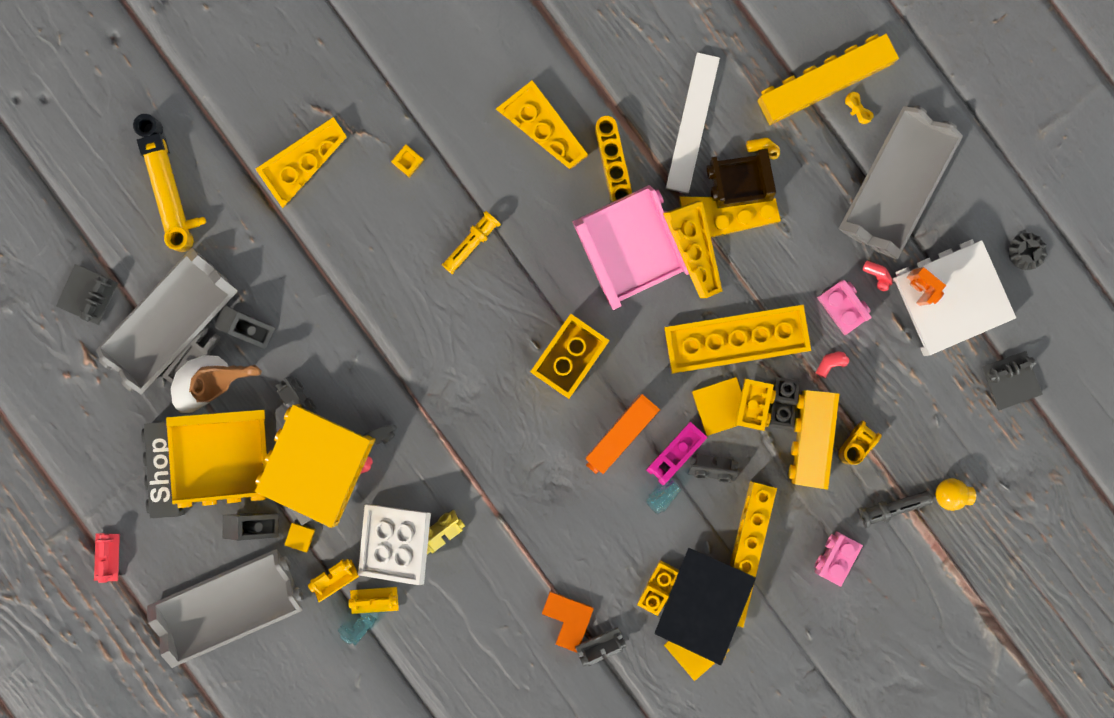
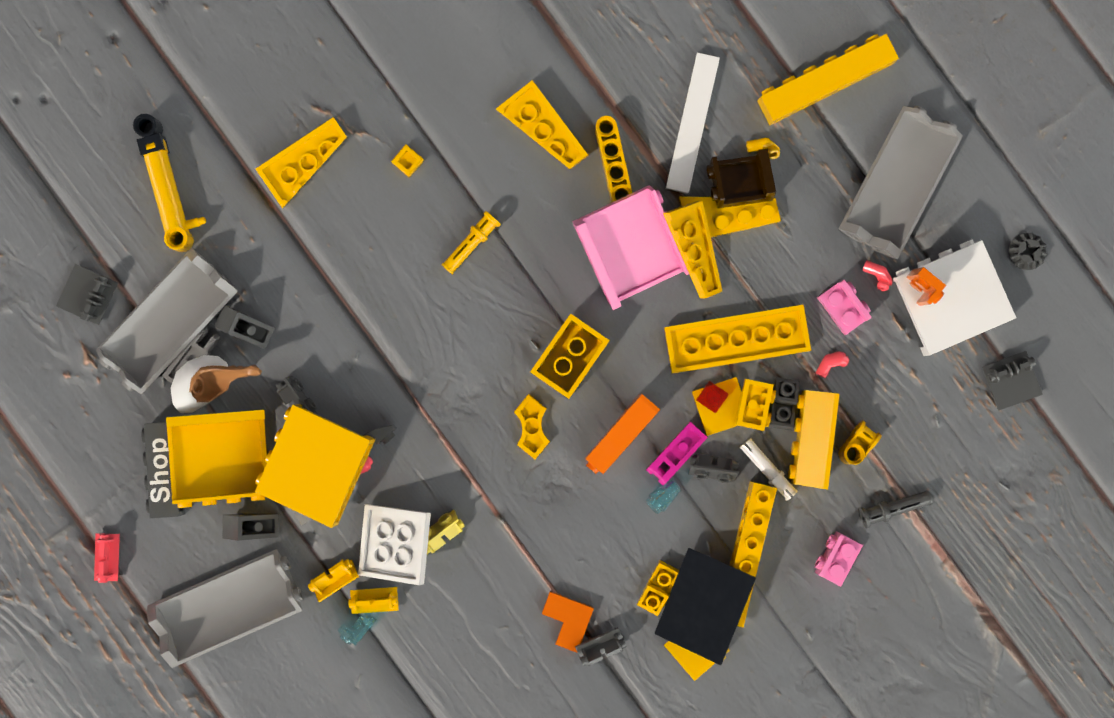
yellow tile [285,522,315,553] -> none
yellow piece [845,92,874,124] -> none
yellow piece [935,478,976,511] -> none
none -> yellow tile [514,394,550,459]
none -> clear red plate [696,381,729,414]
none -> white pin [739,438,798,501]

